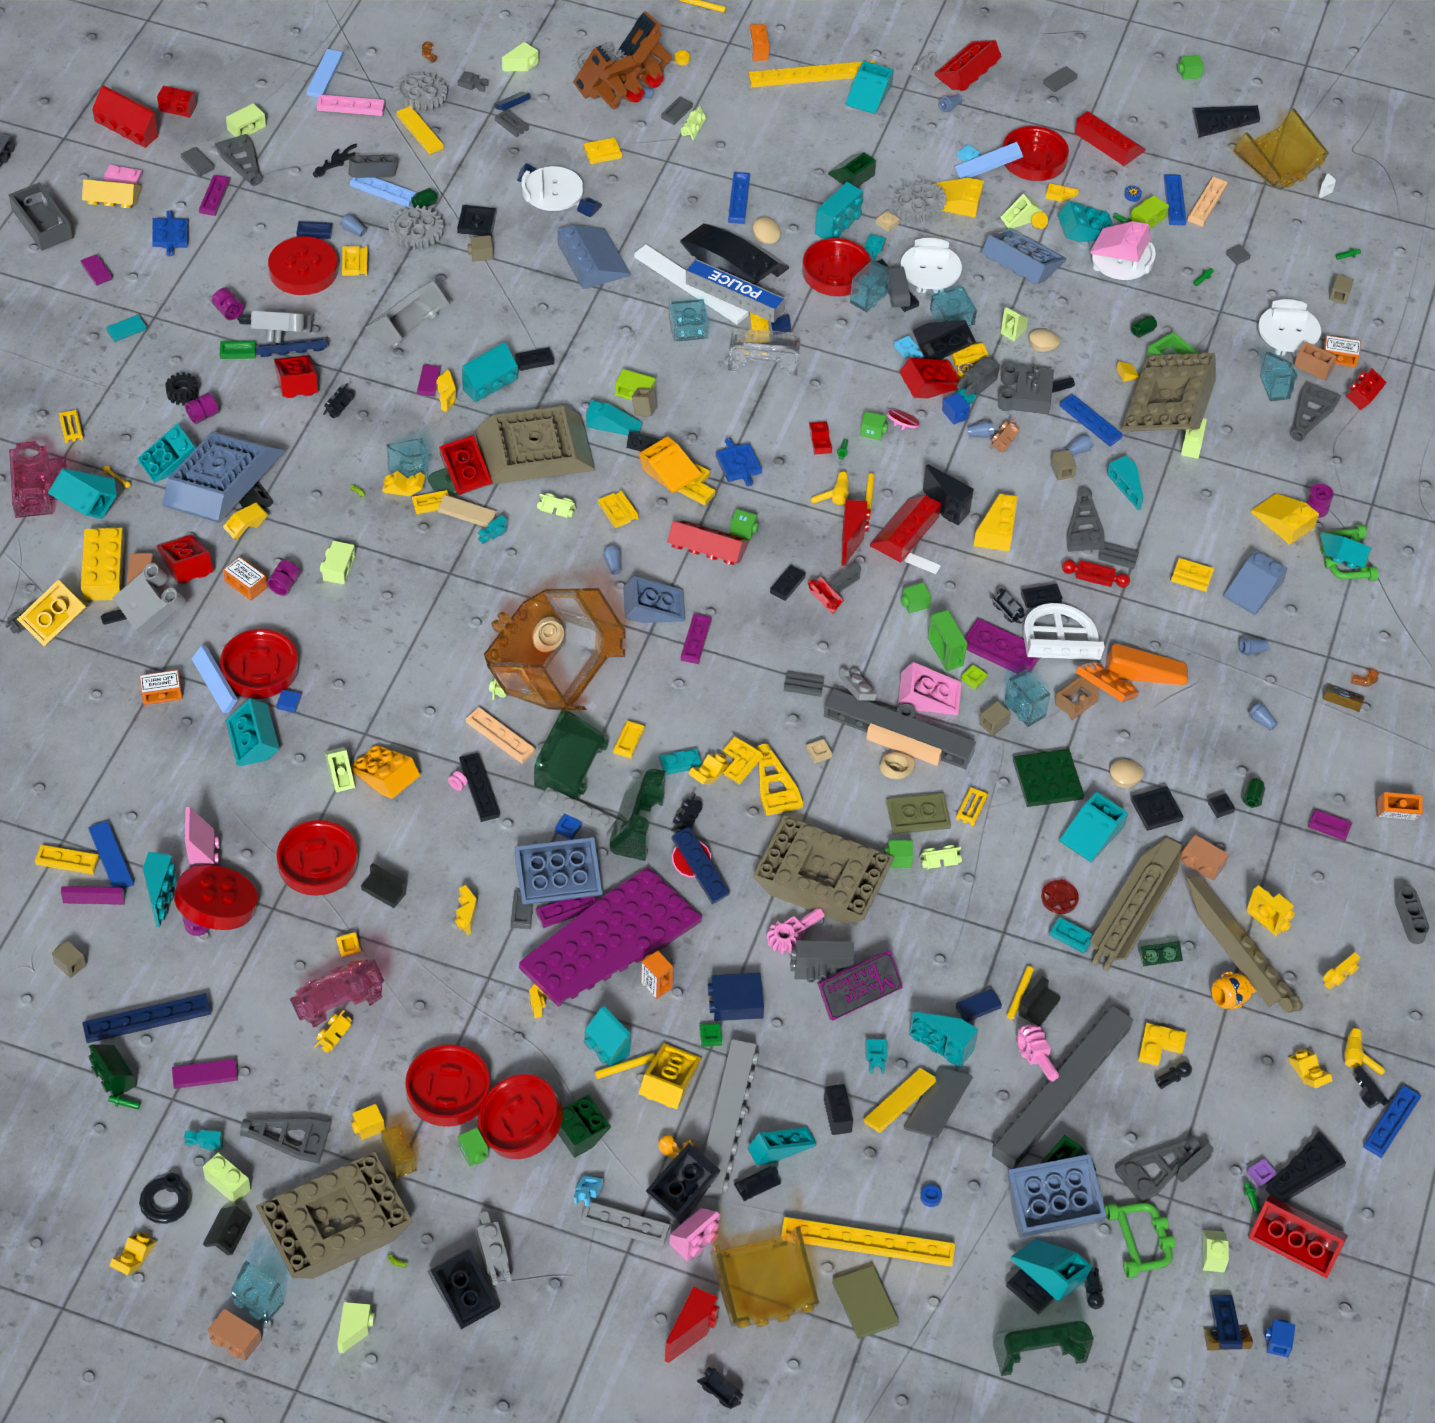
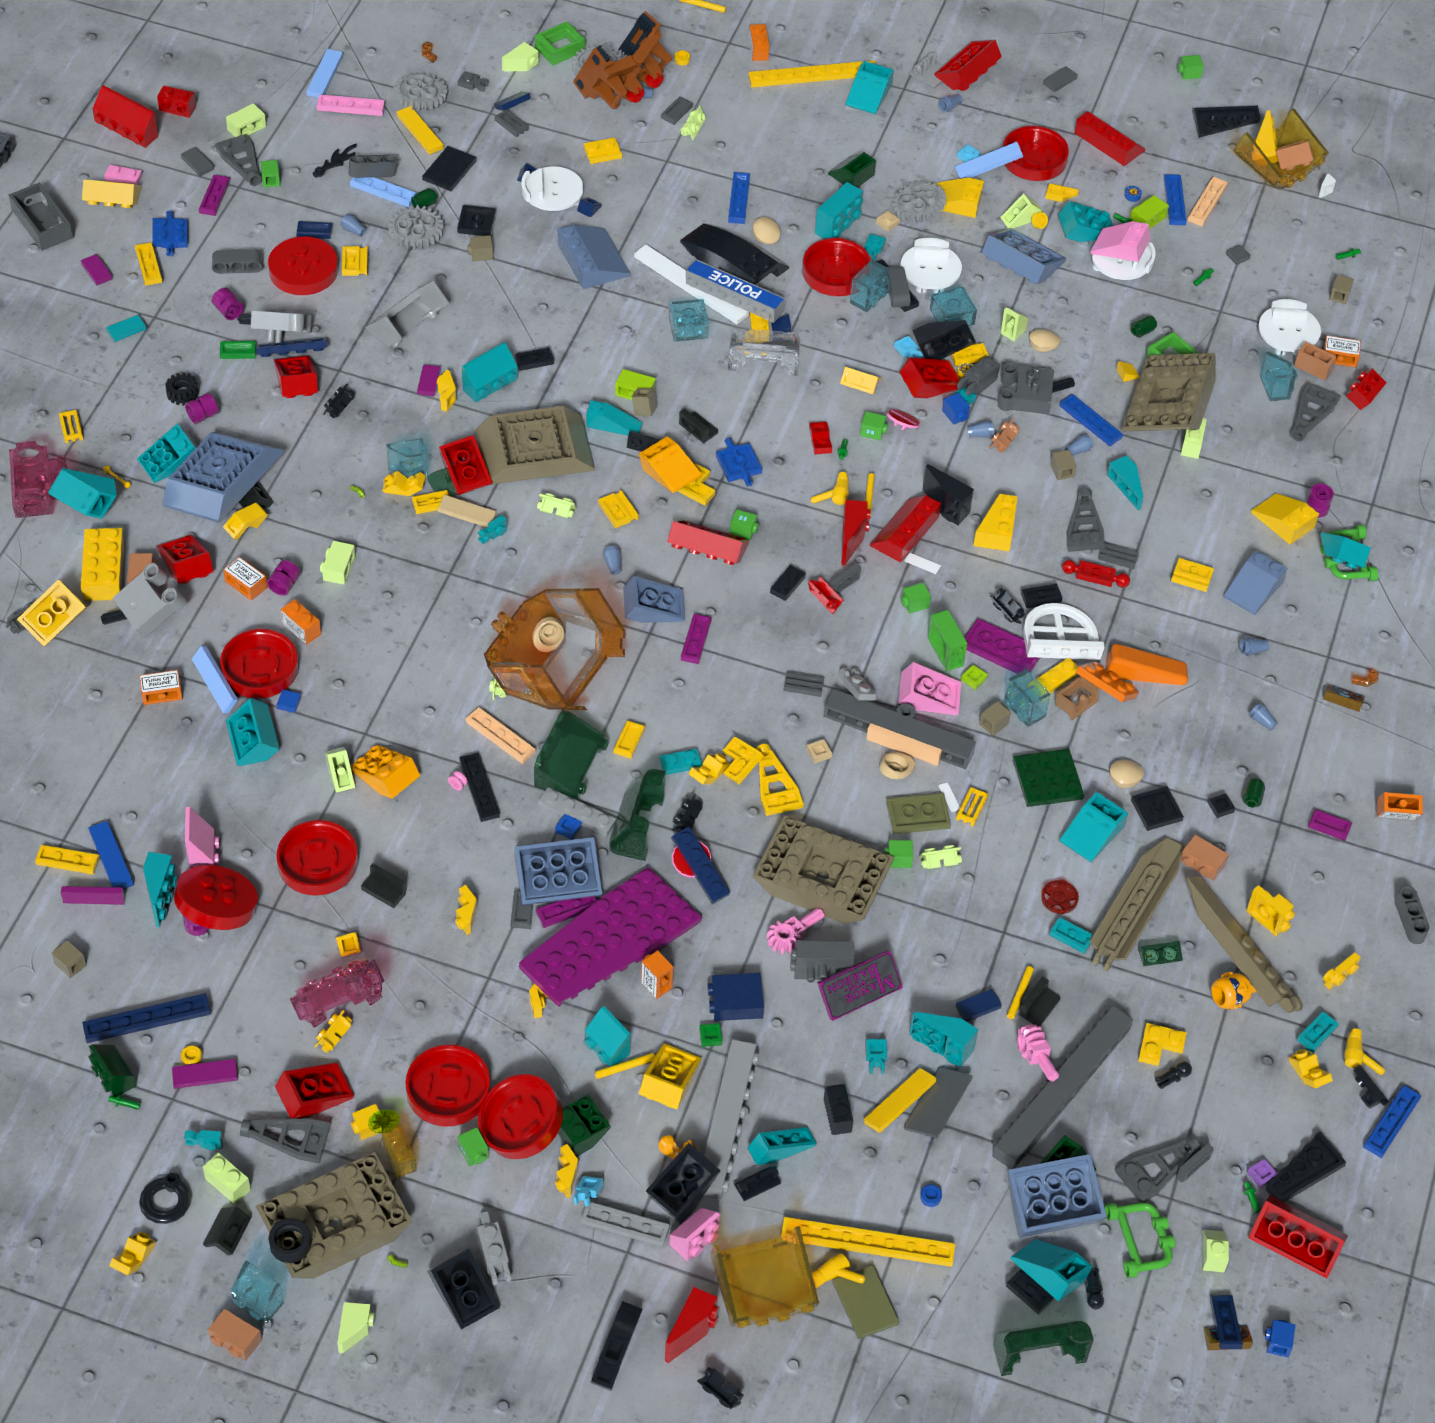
none -> yellow plate [134,242,162,286]
none -> yellow tile [181,1045,202,1065]
none -> dark grey beam [212,249,262,274]
none -> bright green brick [260,160,280,188]
none -> black tyre [268,1218,312,1263]
none -> red slope [275,1062,354,1119]
none -> orange brick [280,599,321,645]
none -> clear neon green piece [368,1109,400,1133]
none -> black tile [422,146,476,191]
none -> bright green window [535,21,586,66]
none -> yellow slope [555,1144,578,1198]
none -> black slope [591,1301,643,1391]
none -> pearl dark grey panel [679,408,718,444]
none -> yellow piece [809,1253,865,1288]
none -> yellow panel [840,367,882,394]
none -> white sticker [939,783,960,812]
none -> yellow plate [1027,657,1079,702]
none -> yellow slope [1253,110,1279,166]
none -> nougat brick [1276,139,1315,171]
none -> teal plate [1297,1012,1339,1053]

